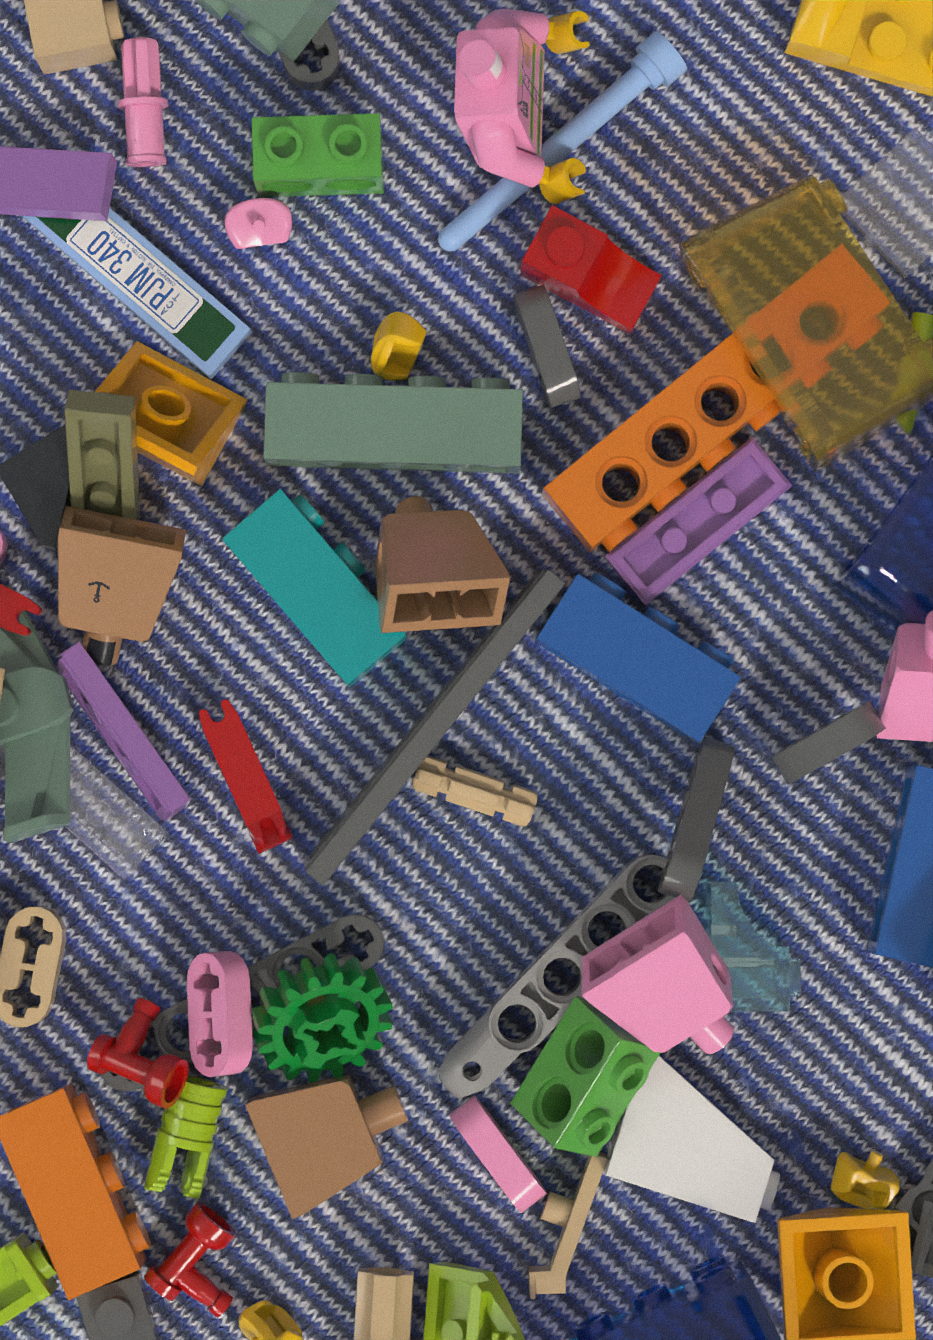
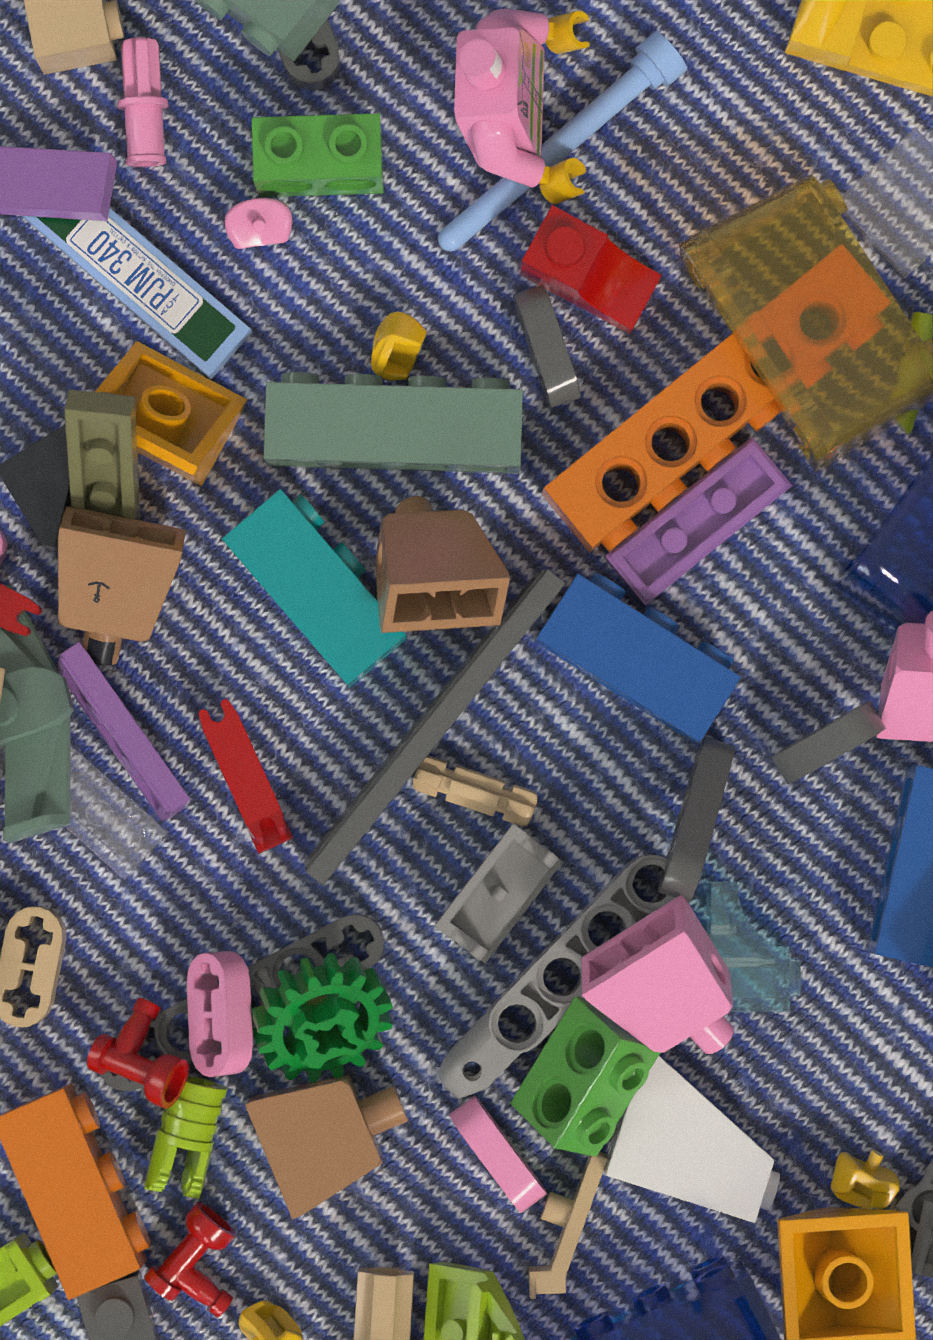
none -> light grey hinge [434,823,563,963]

